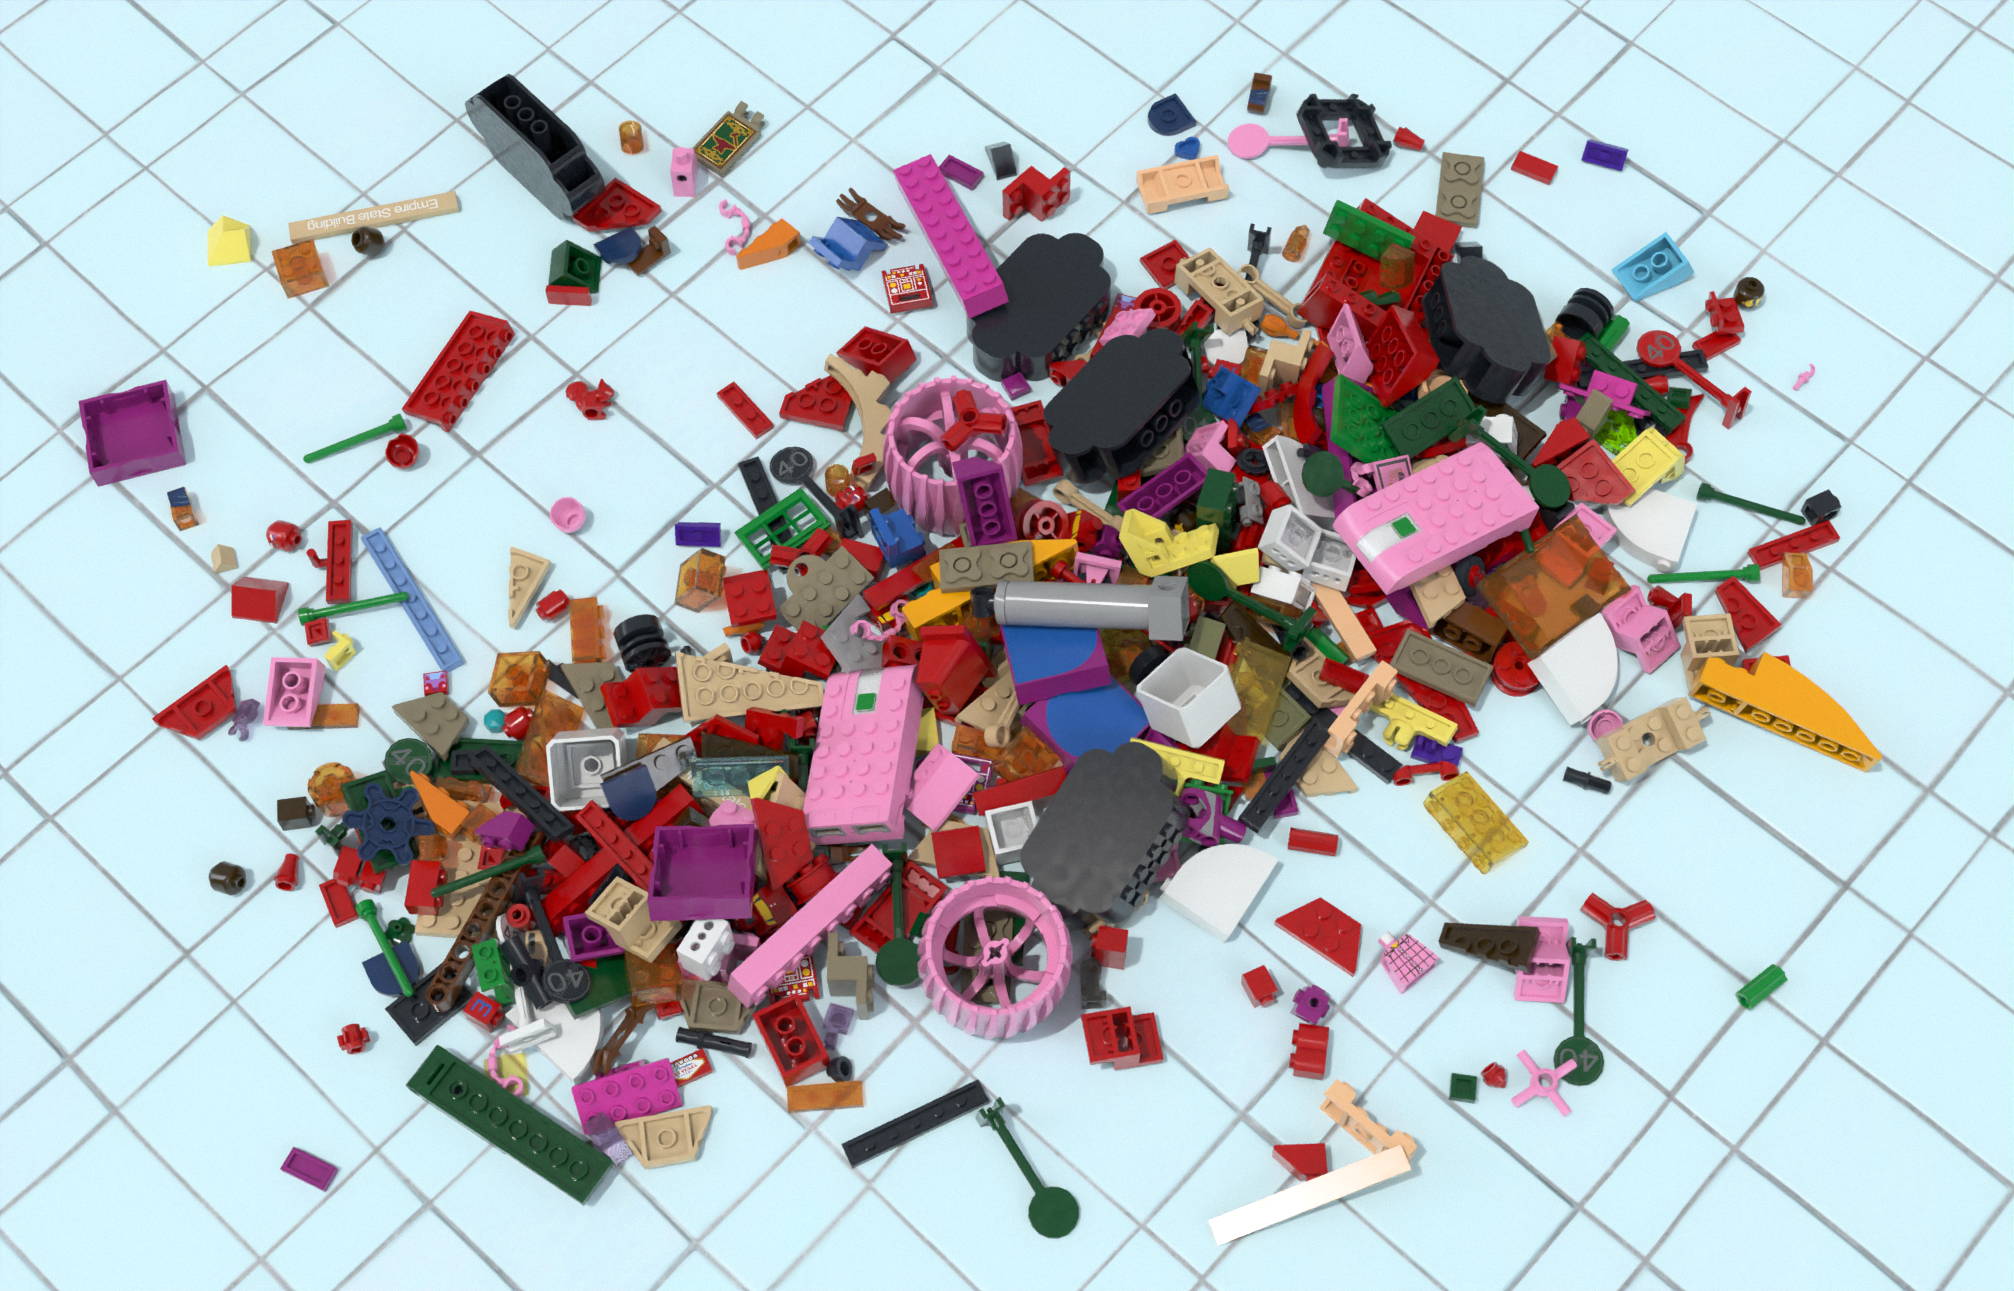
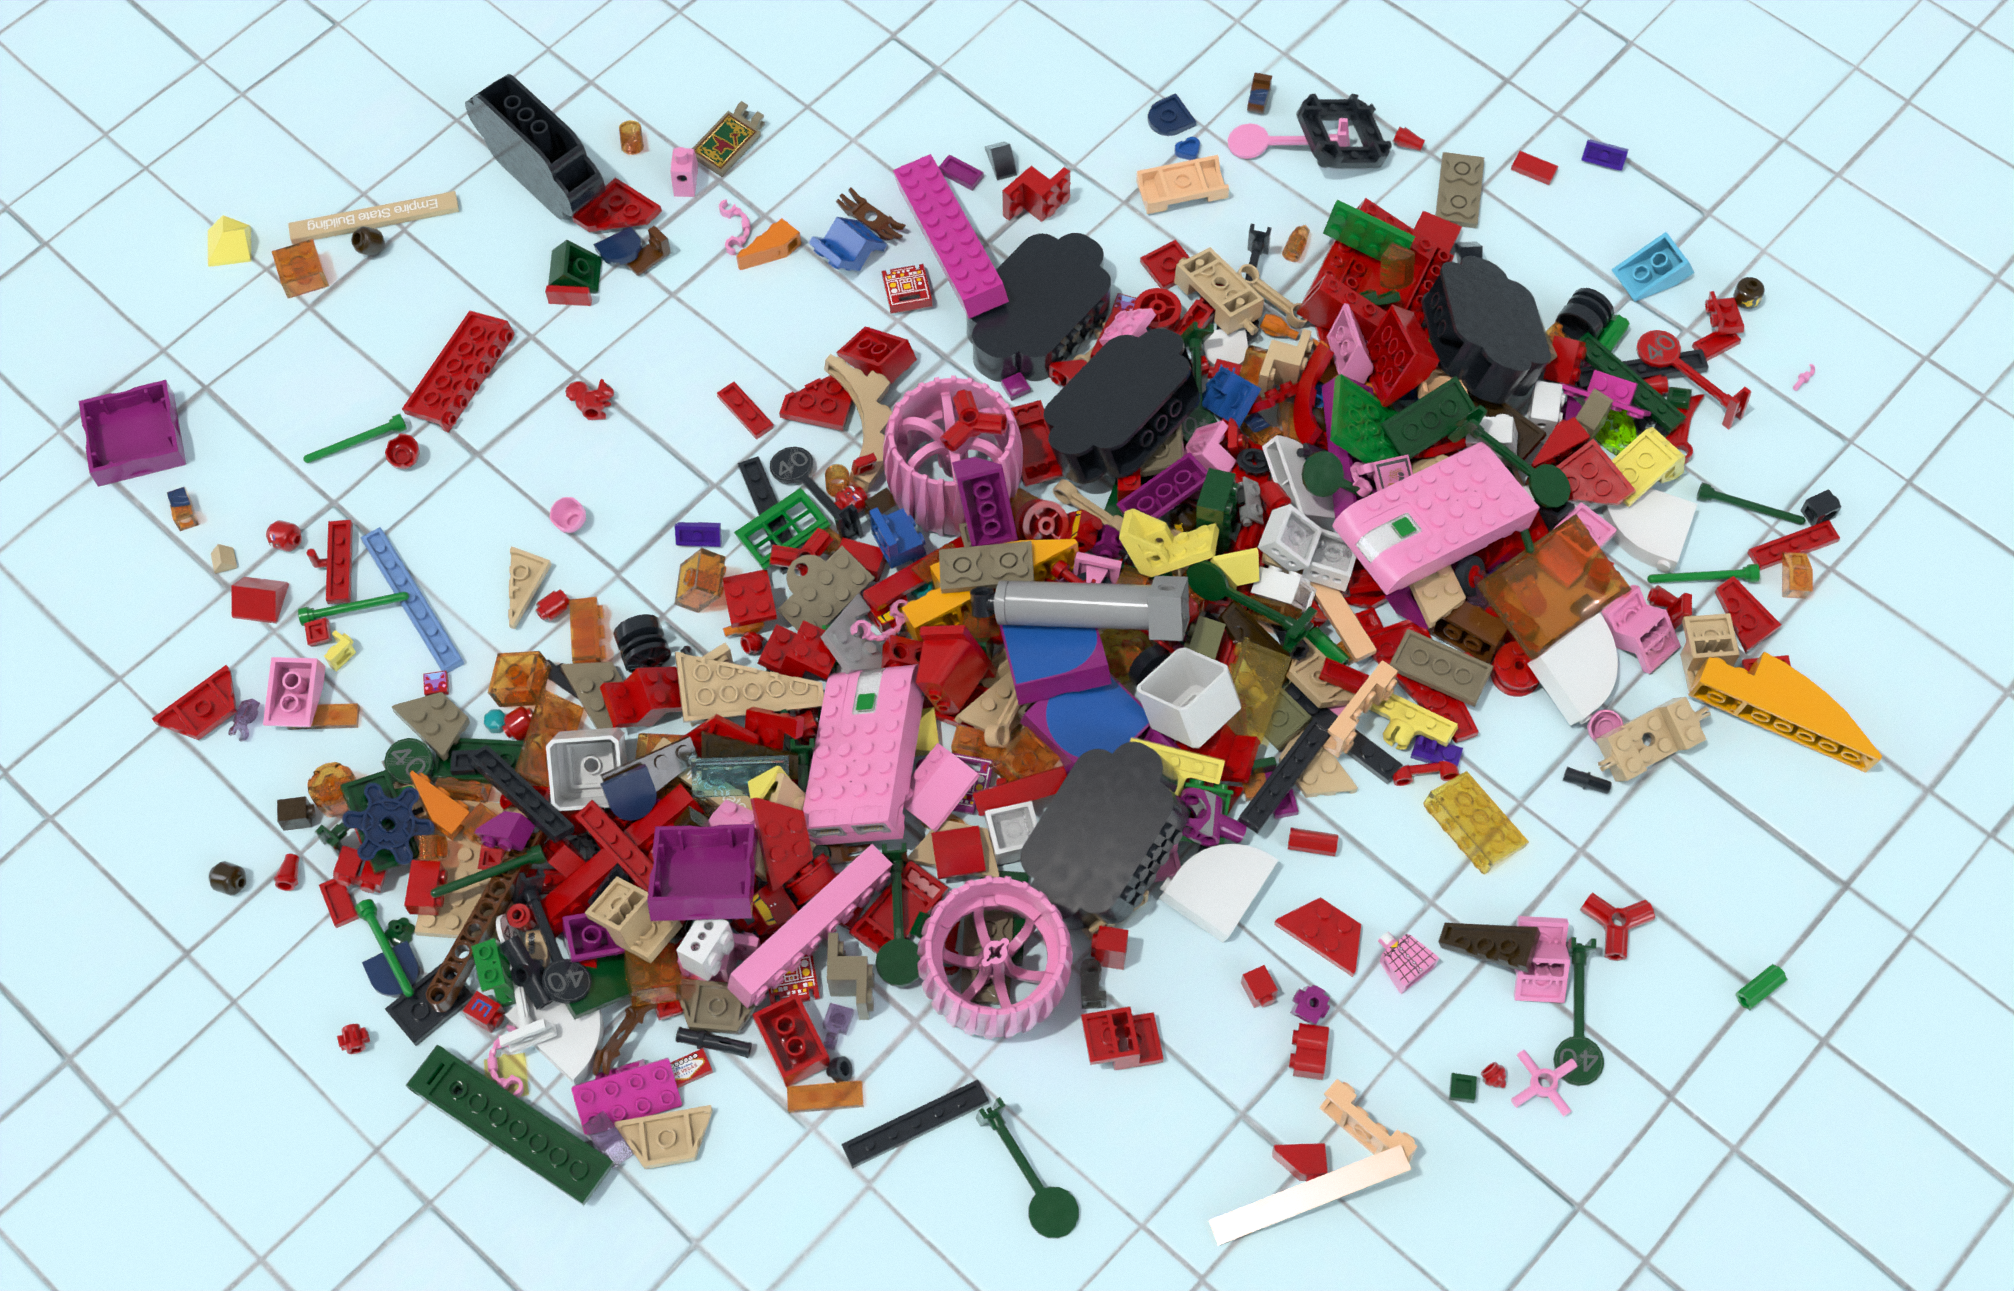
magenta tile [280,1146,338,1192] -> none
none -> white piece [1526,380,1565,444]

